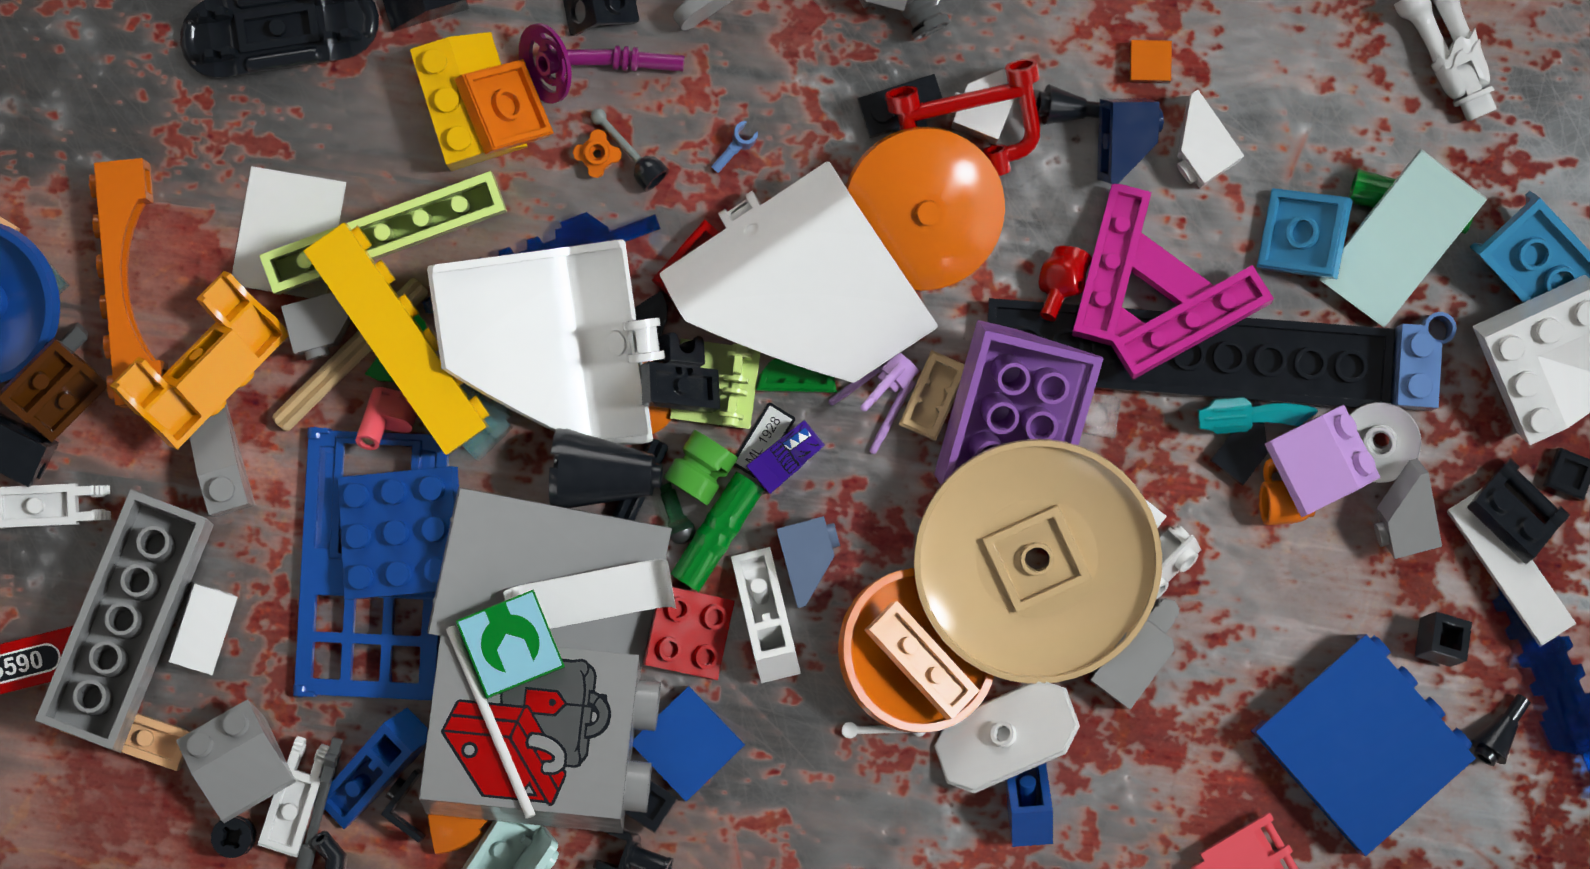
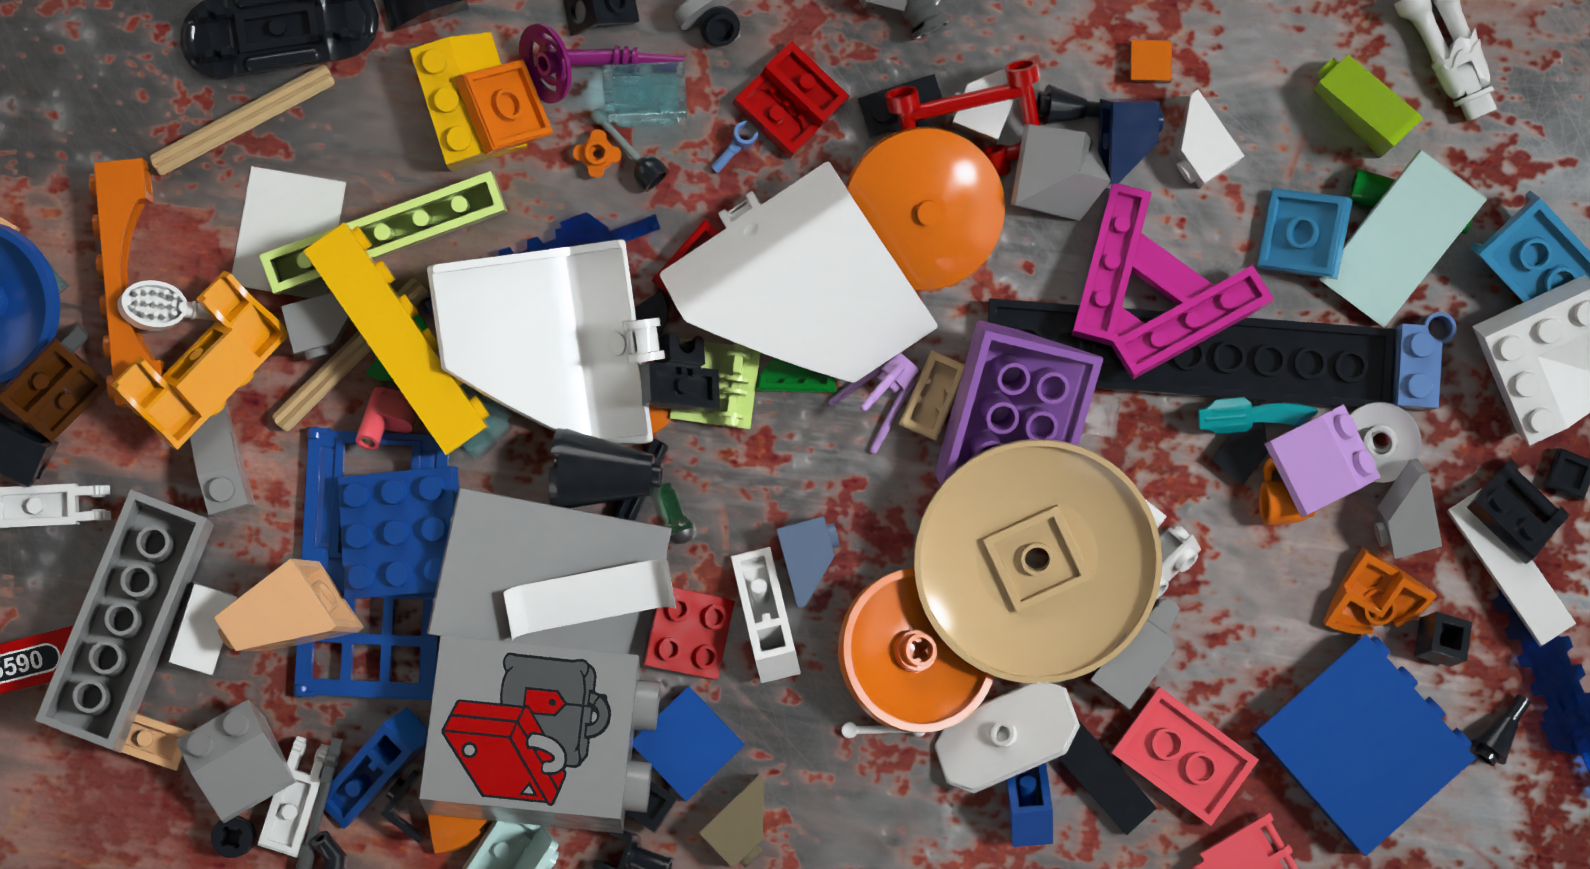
white axle [446,625,536,819] -> none
medium azure tile [456,589,565,699] -> none
bright green wheel [663,429,738,506] -> none
green axle [670,471,765,592] -> none
white sticker [734,403,795,479] -> none
dark purple leg [746,420,825,494] -> none
light nougat plate [864,601,980,720] -> none
red piece [1038,246,1092,322] -> none
none -> white piece [117,280,214,331]
none -> tan axle [150,65,335,175]
none -> light nougat slope [213,558,364,652]
none -> clear light blue brick [603,61,688,128]
none -> black plate [699,6,740,47]
none -> dark tan slope [699,774,764,868]
none -> red slope [732,41,850,159]
none -> light grey slope [1011,124,1111,221]
none -> black tile [1058,718,1157,835]
none -> coral plate [1110,687,1259,826]
none -> lime slope [1313,54,1423,158]
none -> orange brick [1323,547,1437,634]

